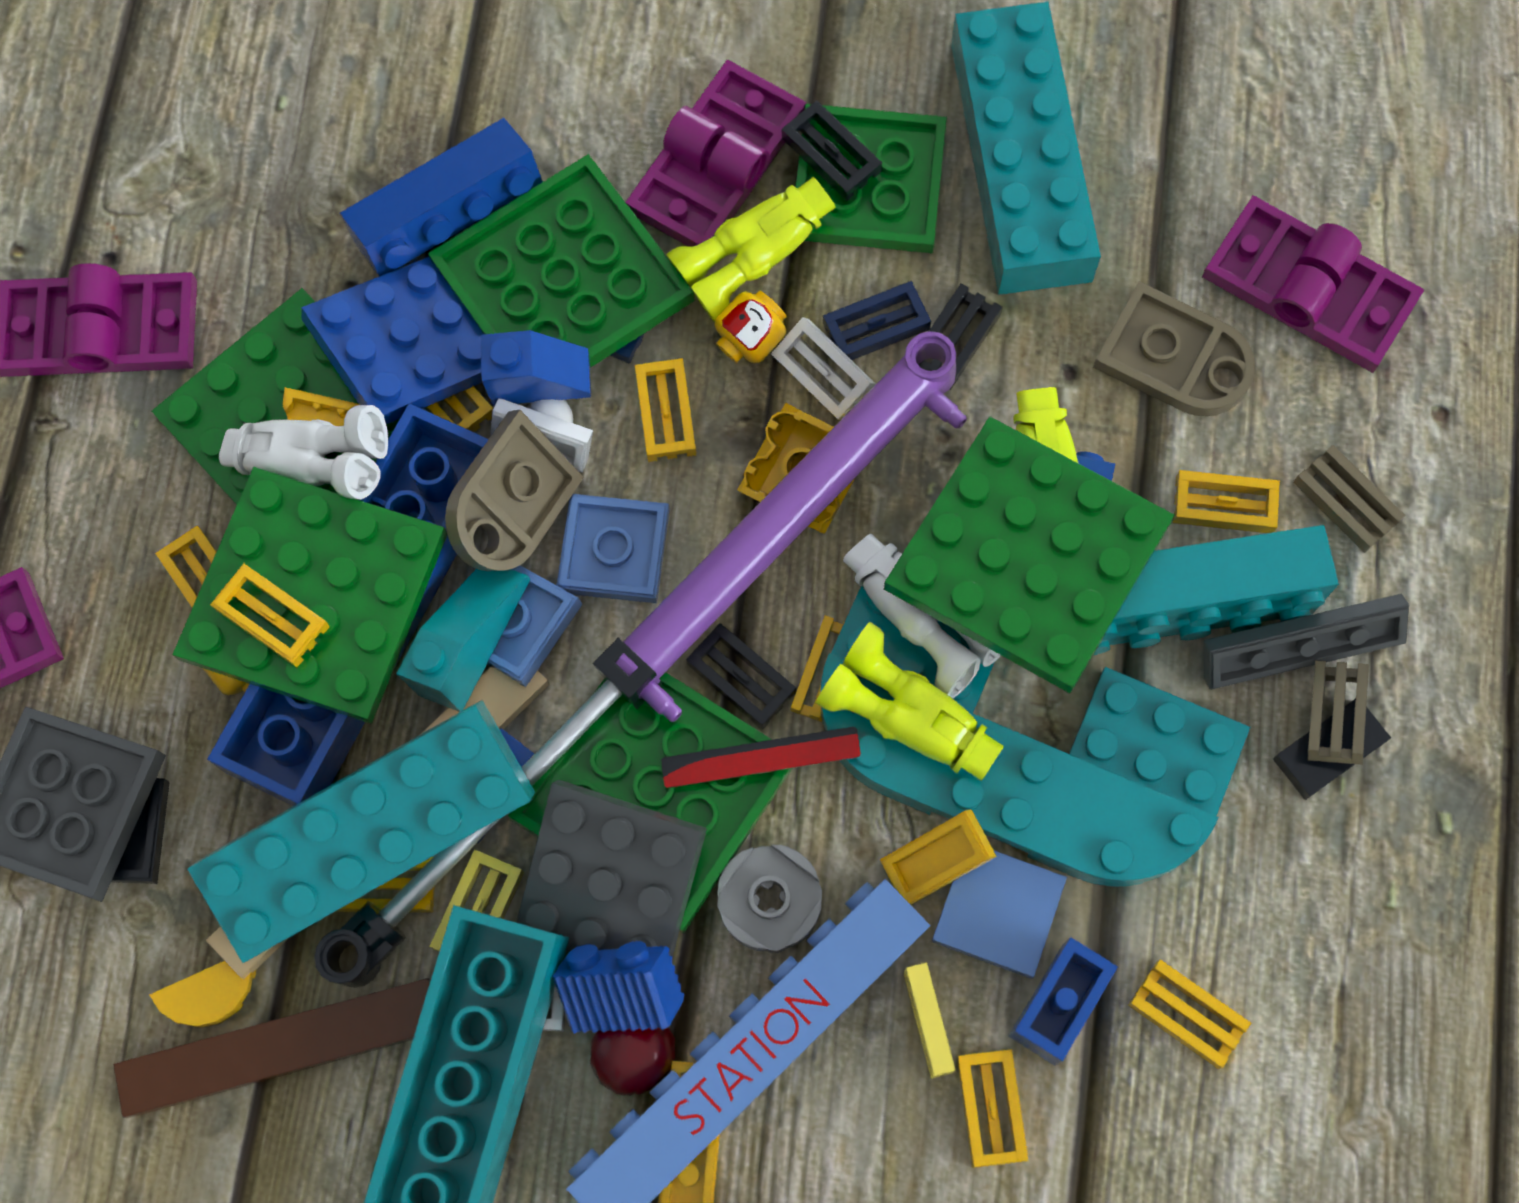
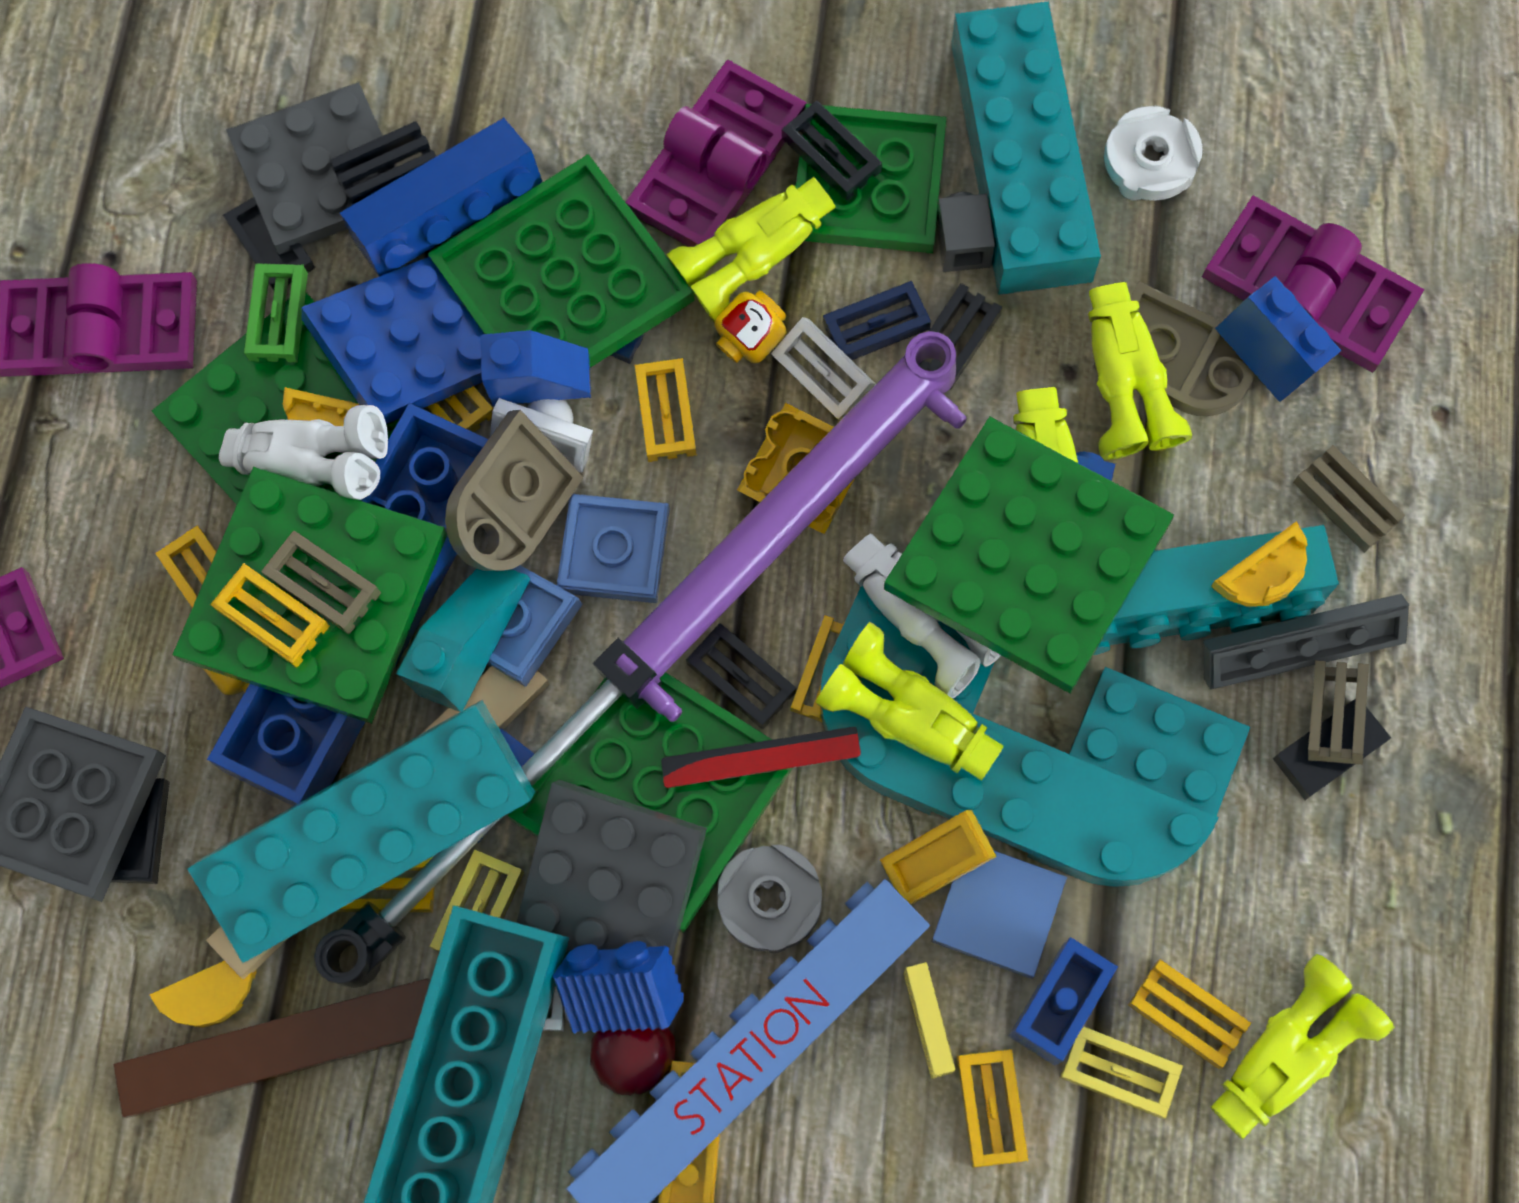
yellow tile [1173,470,1280,533] -> none
none -> black tile [223,197,315,291]
none -> dark grey plate [226,82,397,255]
none -> bright green tile [244,264,308,363]
none -> dark tan tile [261,530,381,635]
none -> black tile [330,121,437,205]
none -> dark grey brick [936,192,995,272]
none -> light yellow tile [1060,1026,1183,1119]
none -> neon yellow piece [1088,282,1192,460]
none -> white plate [1104,106,1203,200]
none -> neon yellow piece [1210,954,1395,1139]
none -> yellow tile [1211,521,1308,607]
none -> blue brick [1215,276,1341,402]

